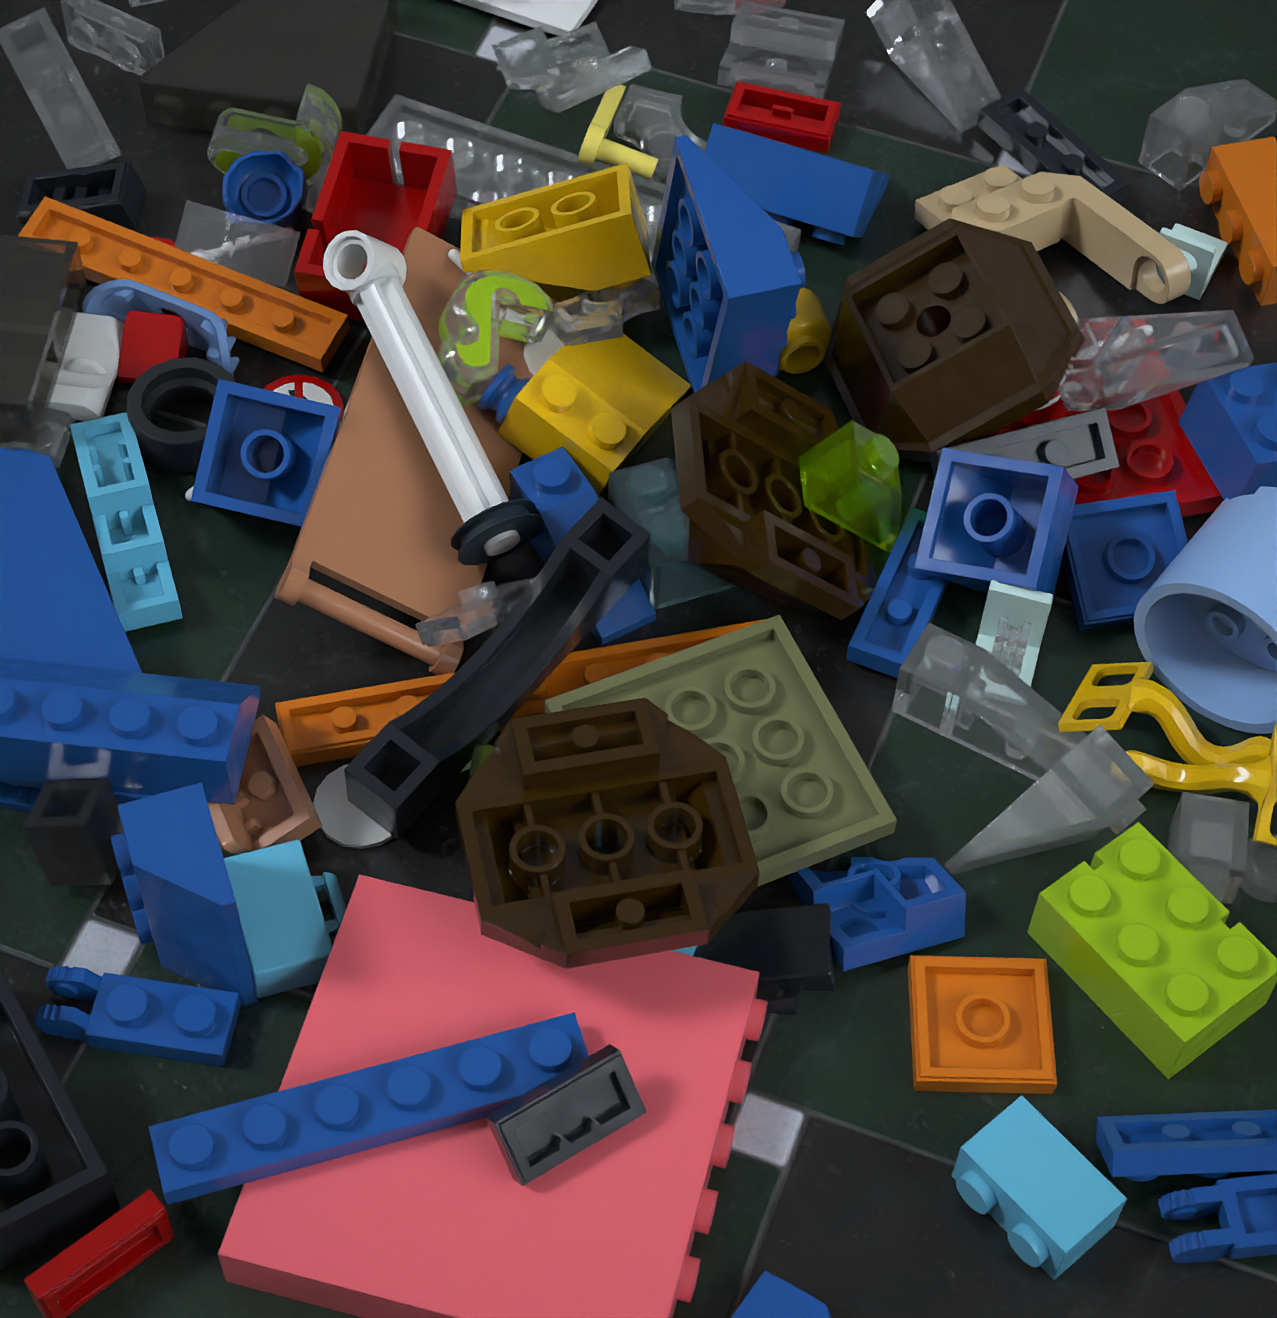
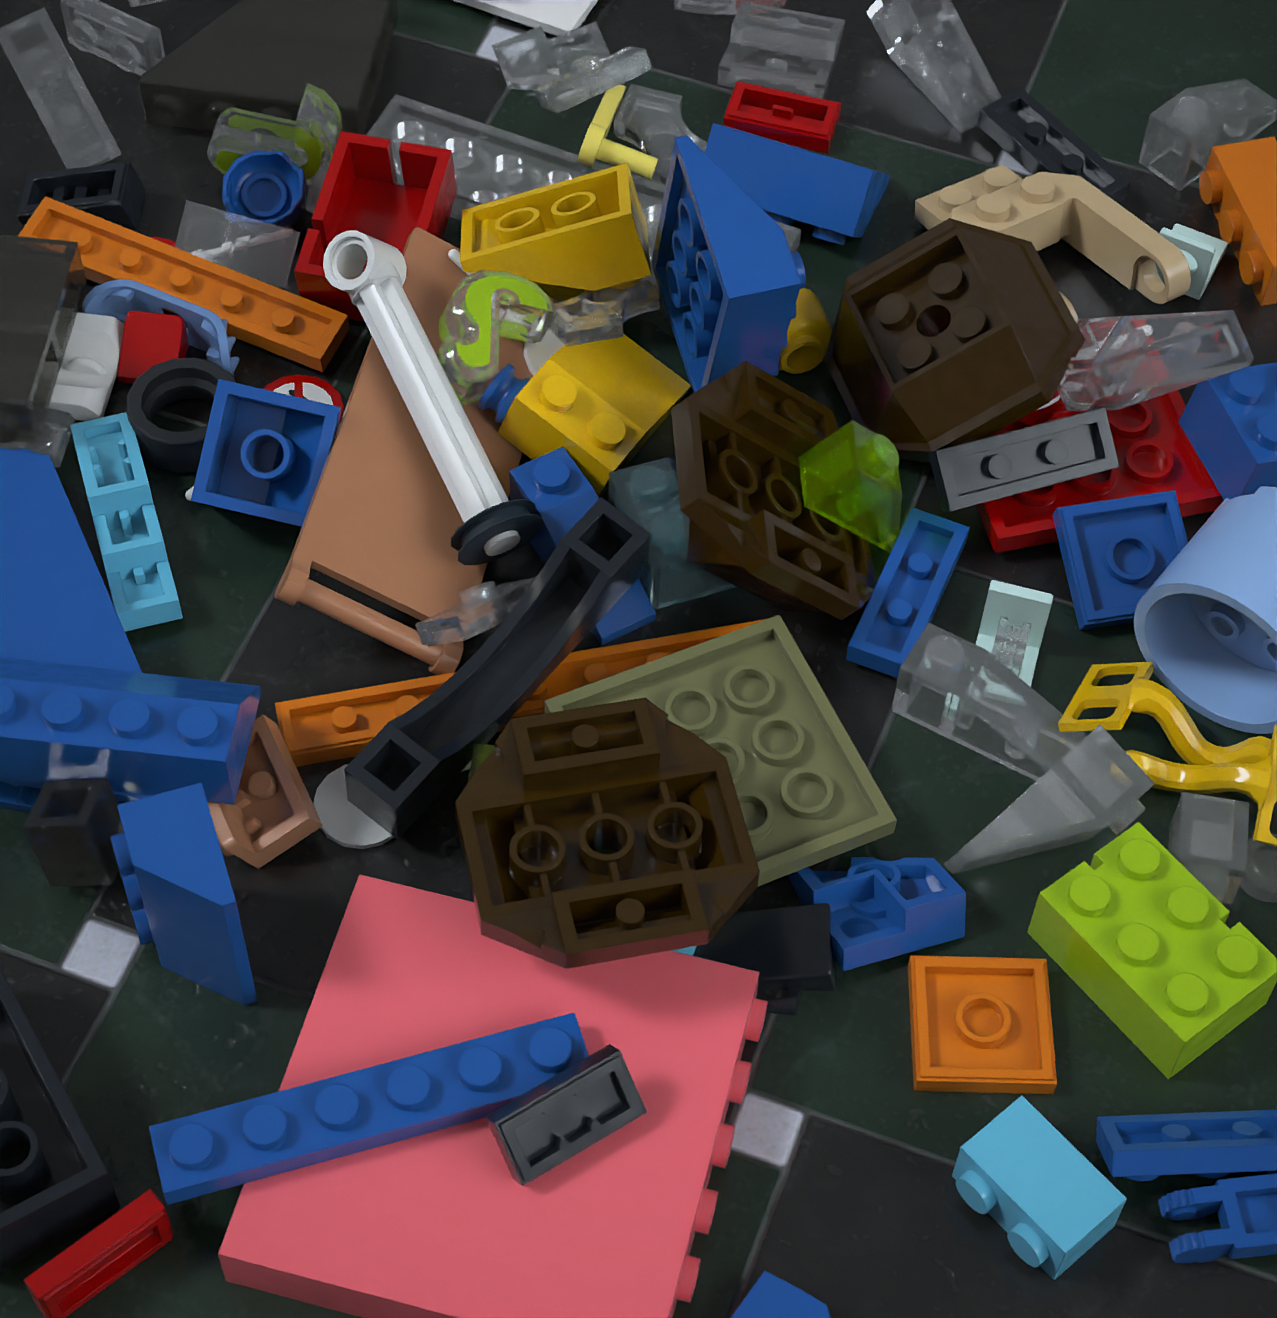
blue hinge [33,965,241,1067] -> none
medium azure piece [224,840,347,998] -> none
blue slope [914,448,1079,596] -> none

